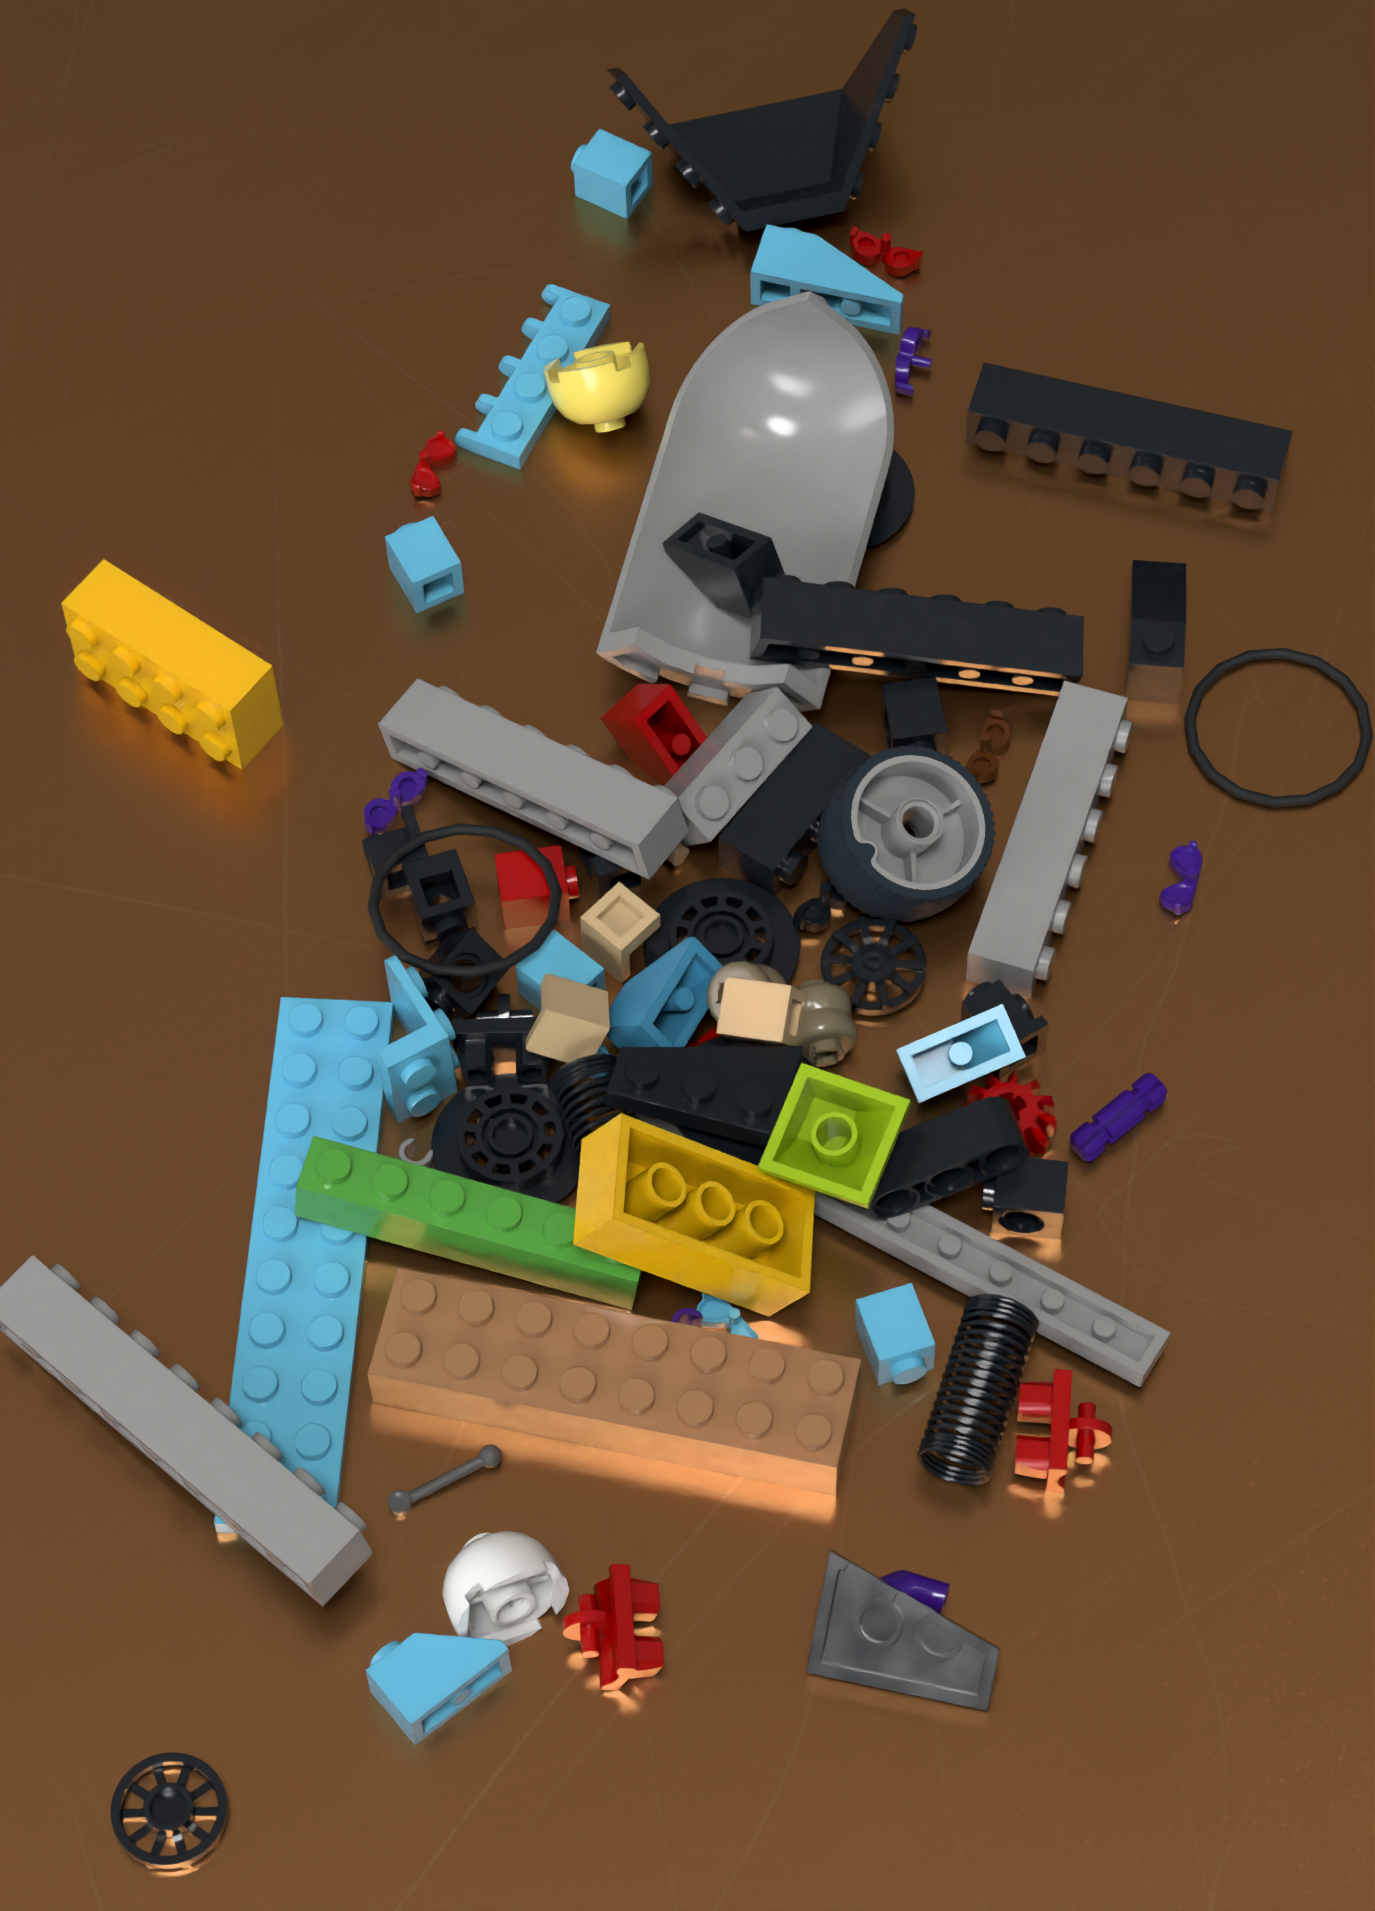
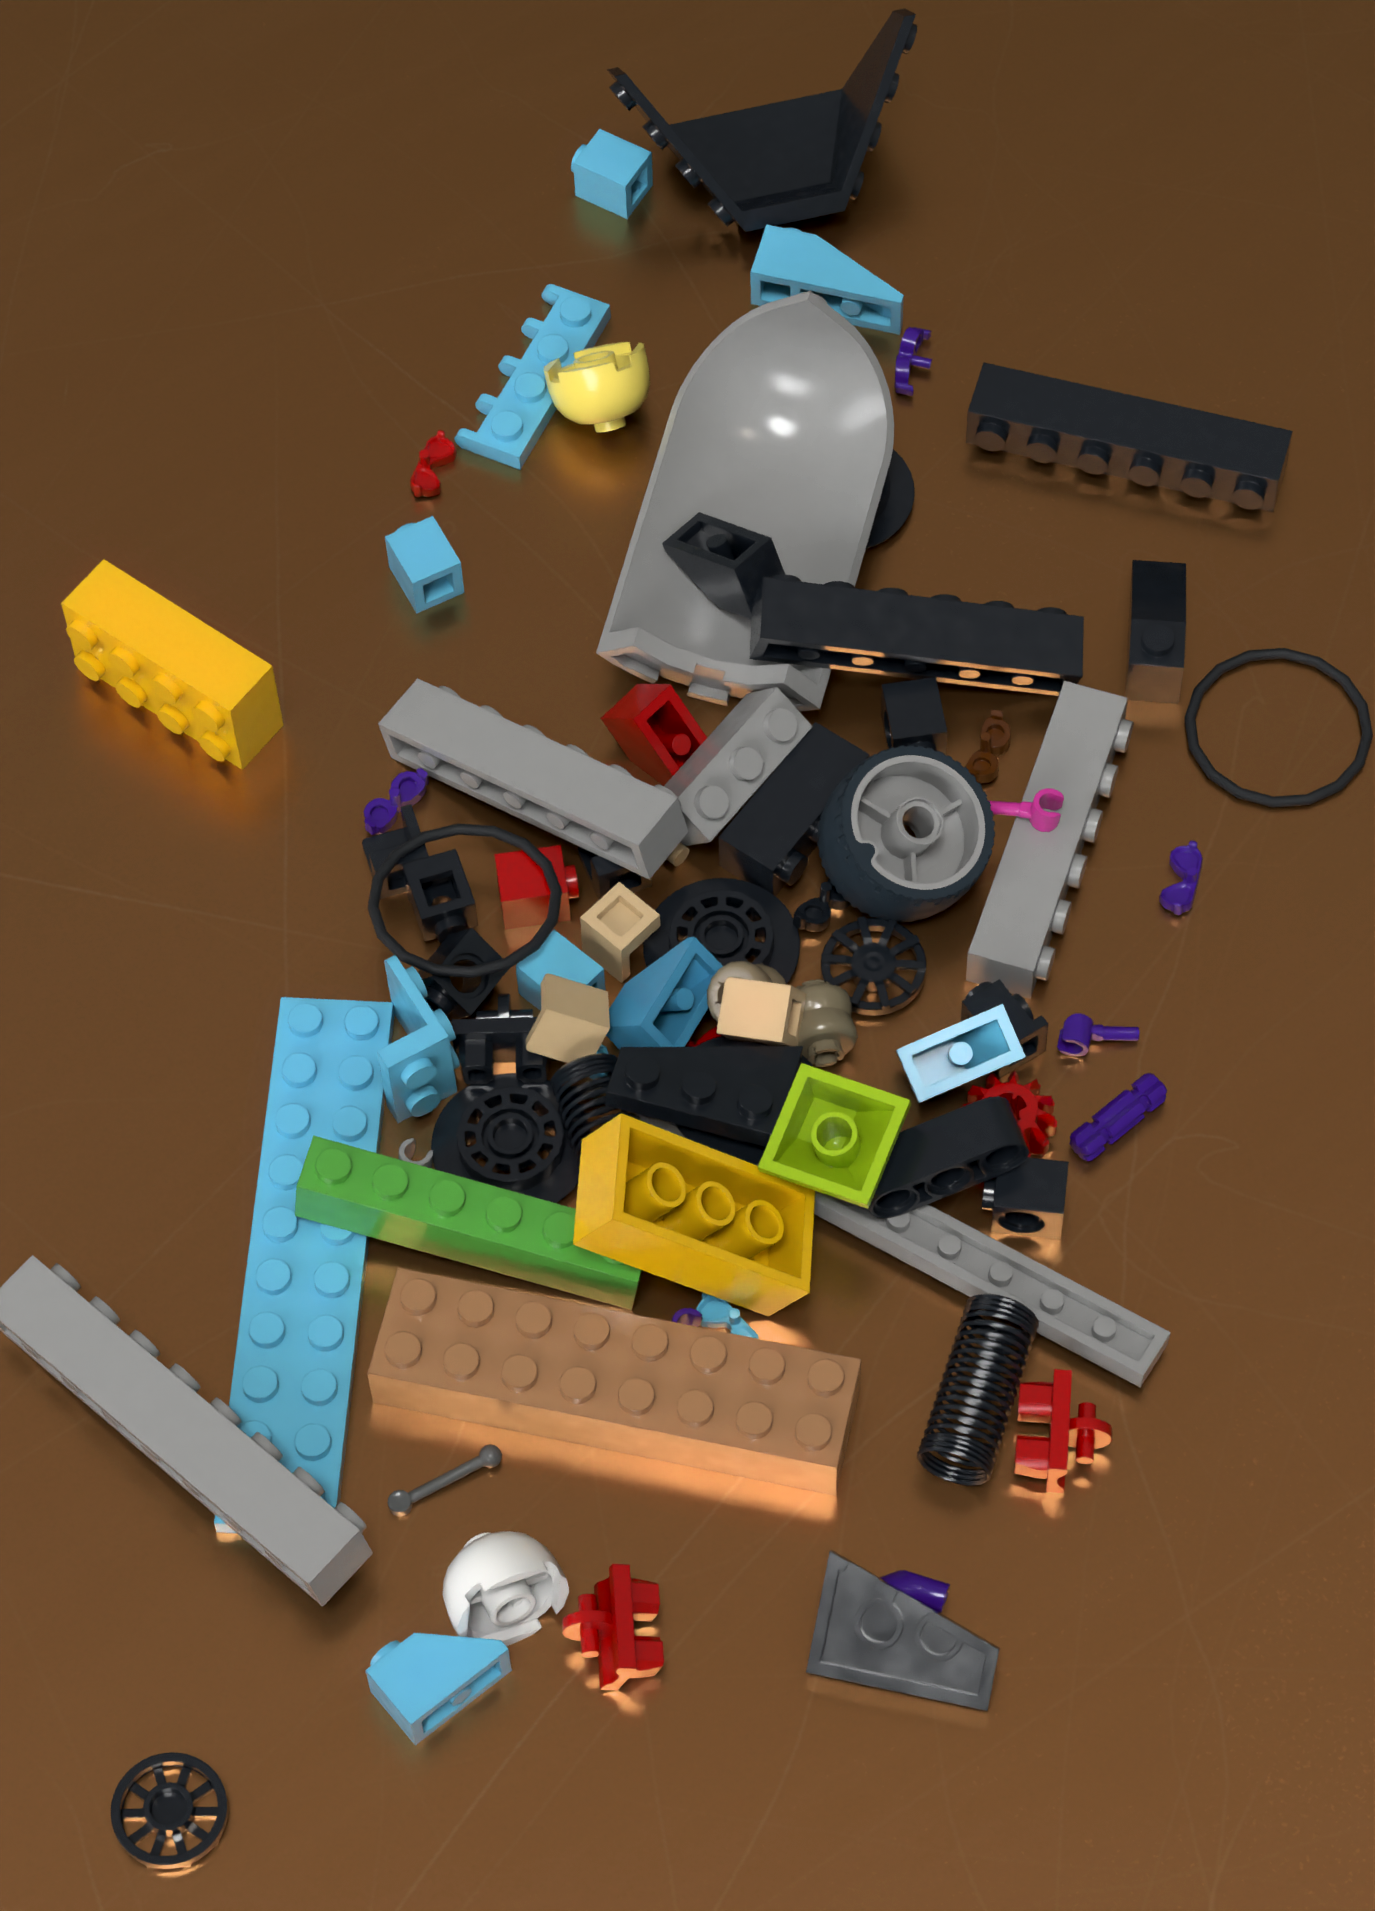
red piece [849,226,923,277] -> none
medium azure brick [855,1283,935,1386] -> none
none -> dark pink hand [988,788,1064,832]
none -> dark purple hand [1057,1013,1139,1056]

